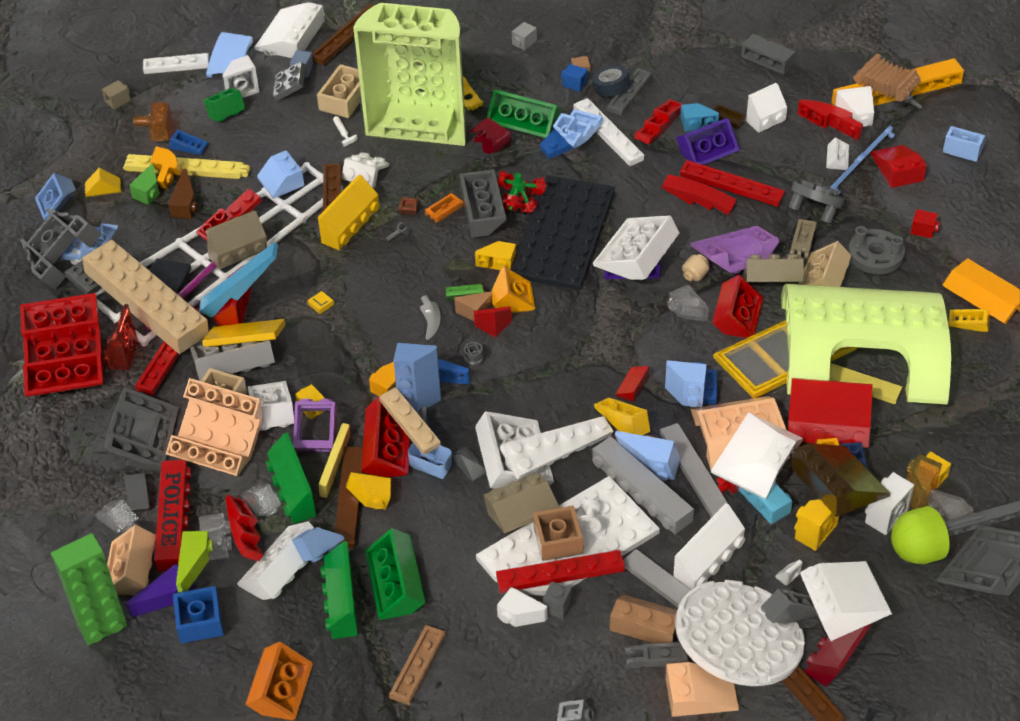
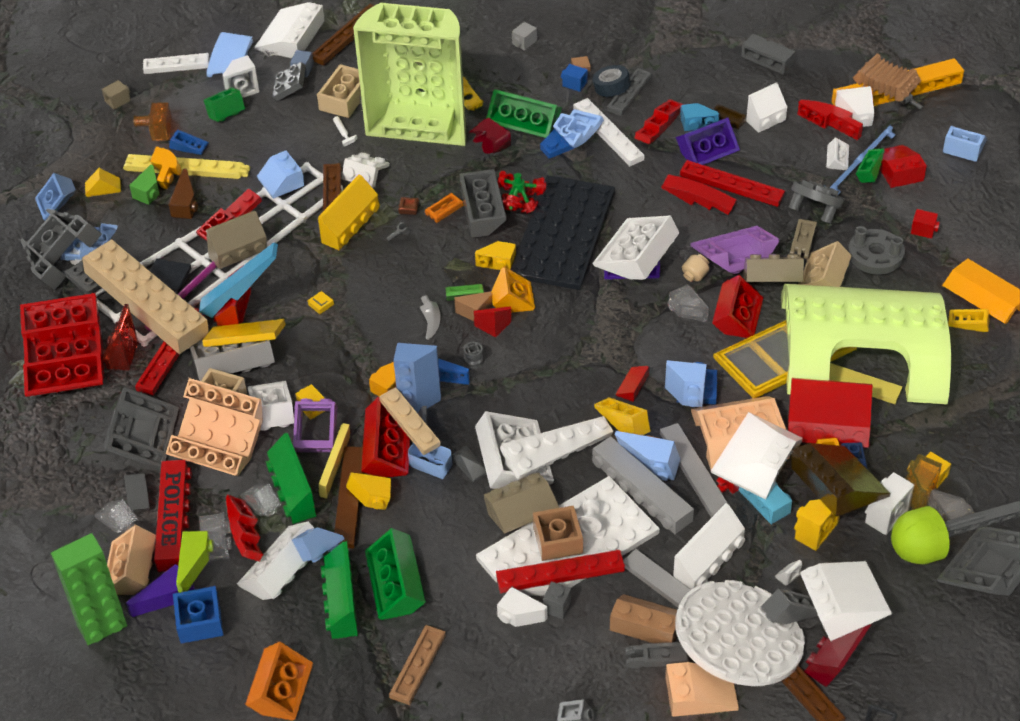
none -> green slope [856,148,885,183]

